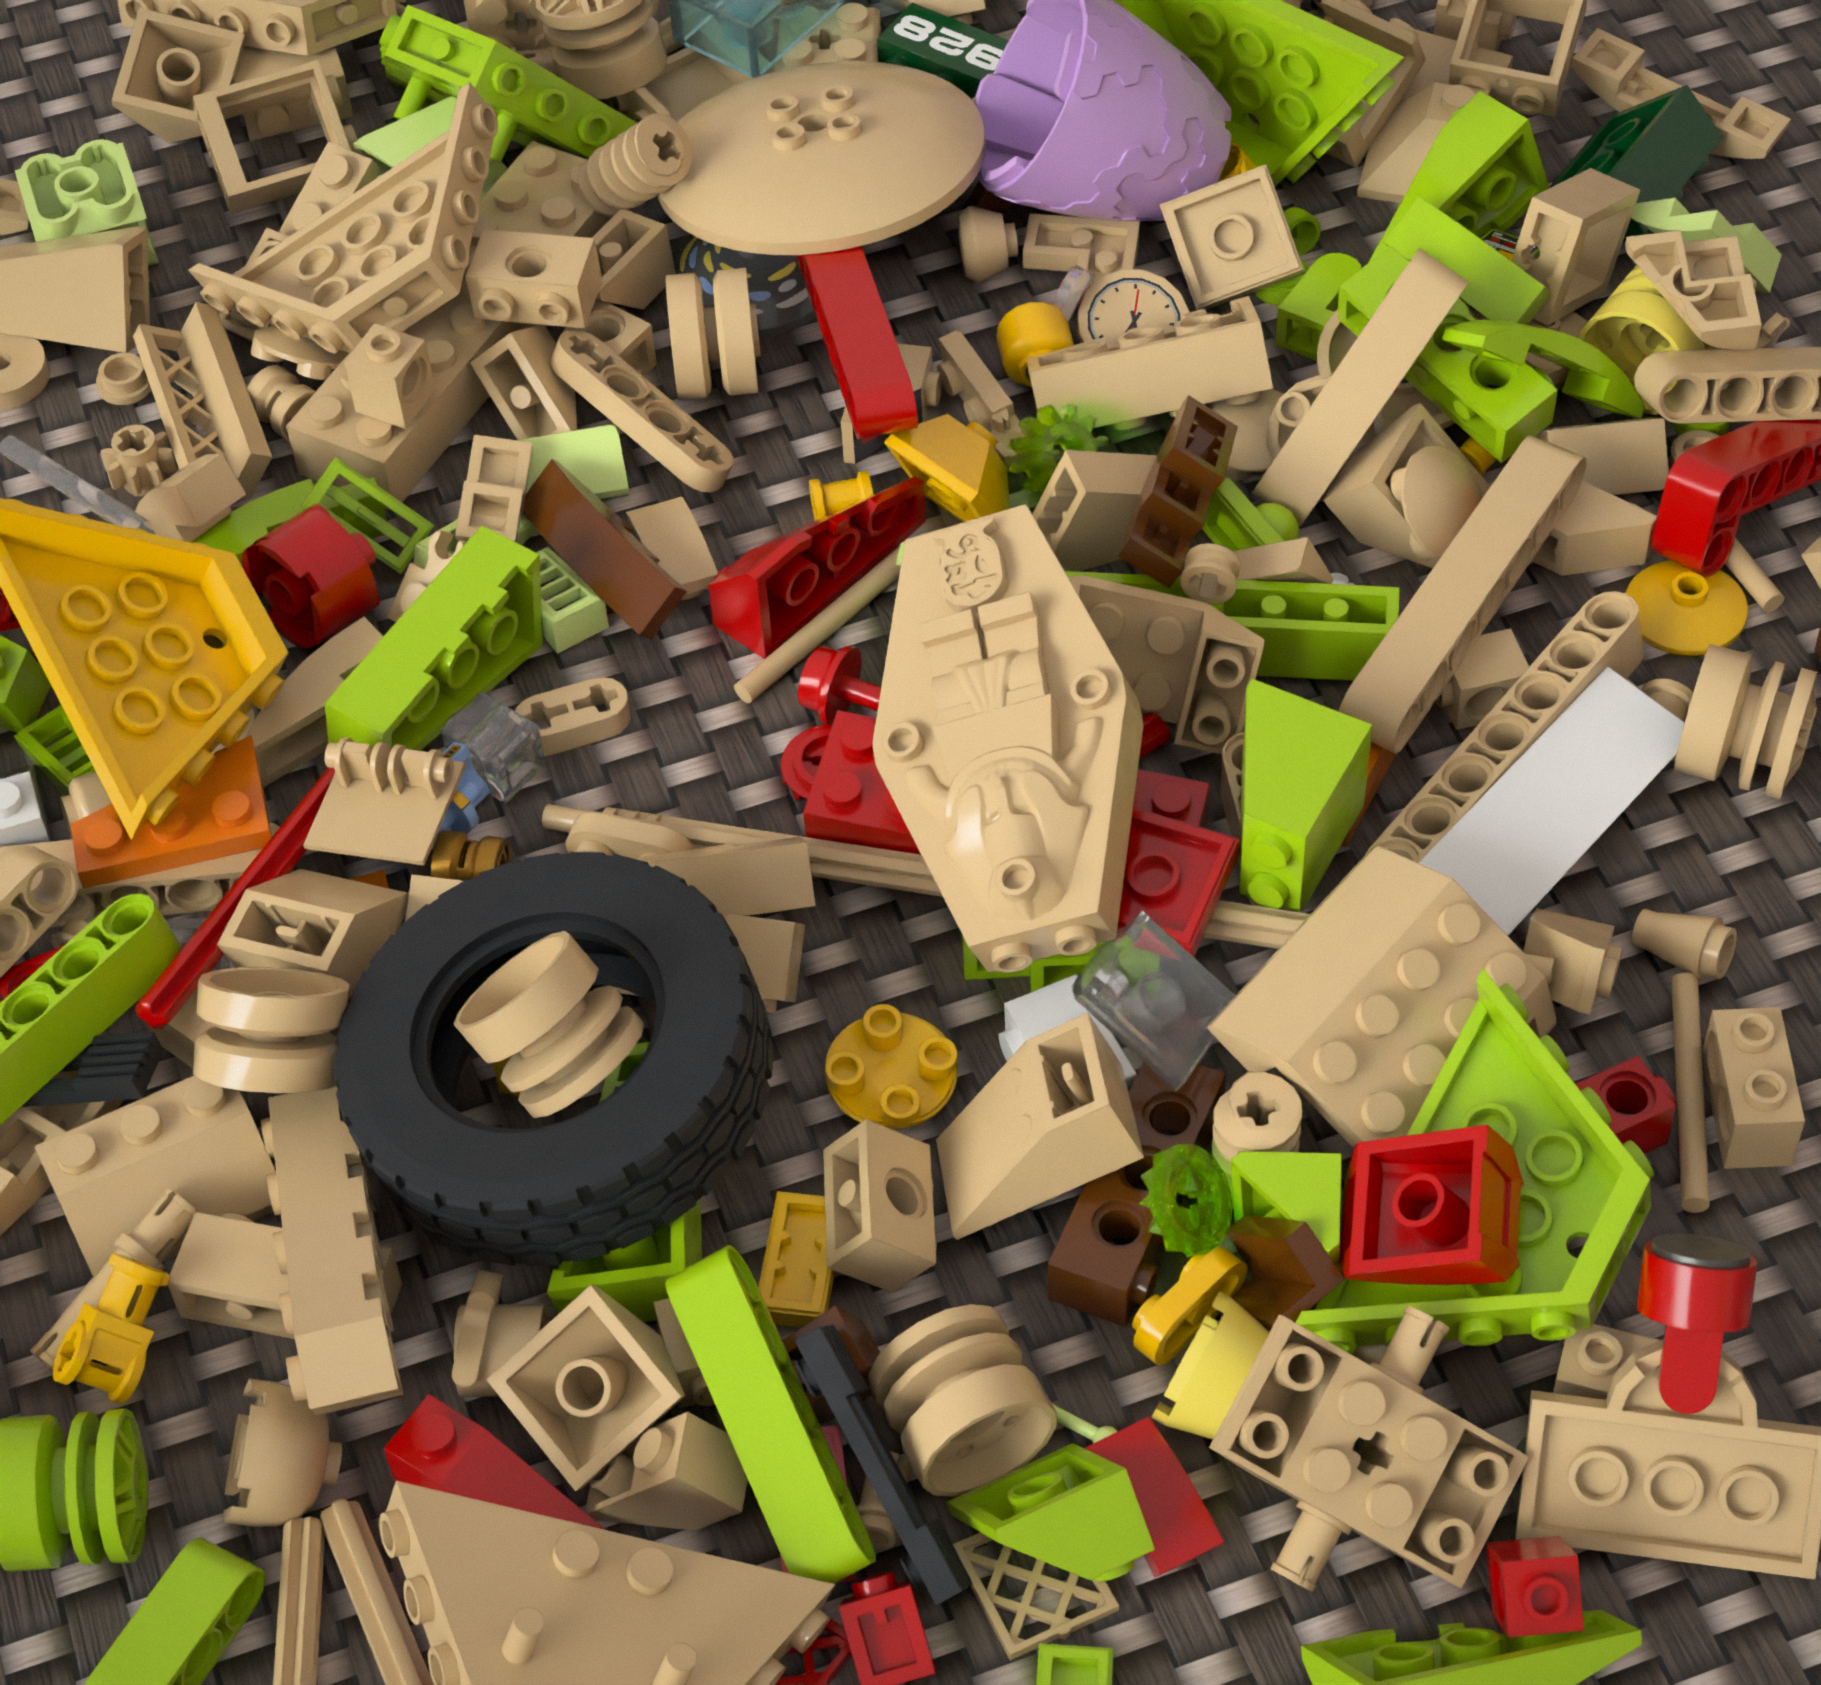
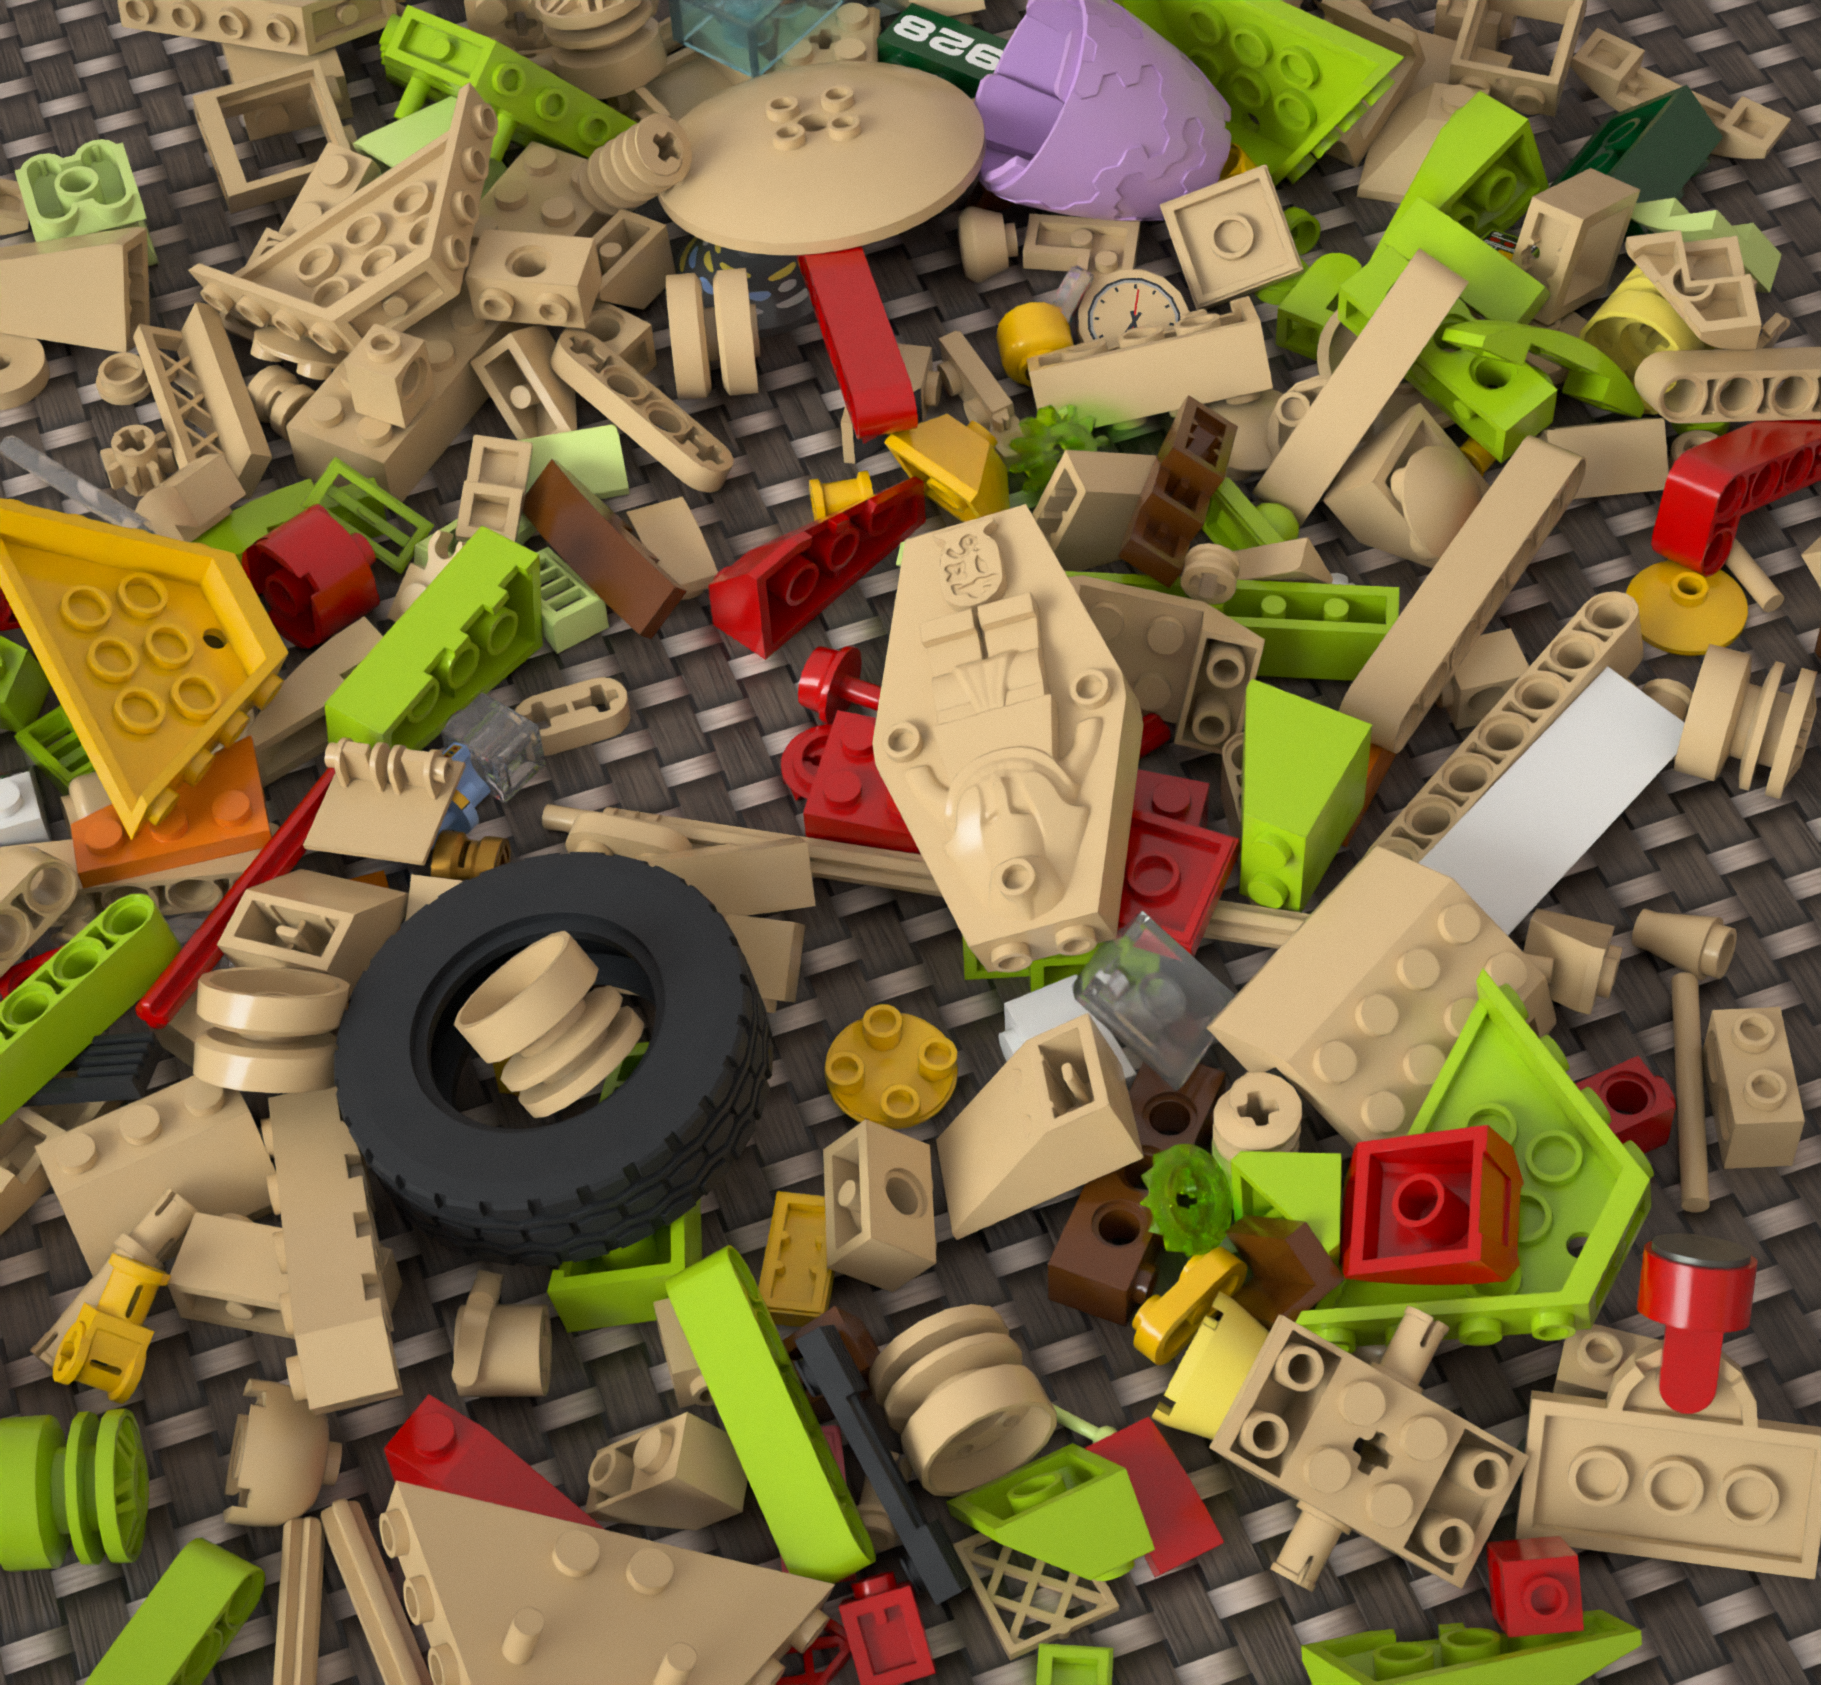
tan slope [111,8,245,144] -> none
tan slope [486,1285,685,1491] -> none
tan bar [734,546,901,703] -> none
tan slope [1532,480,1657,576] -> none

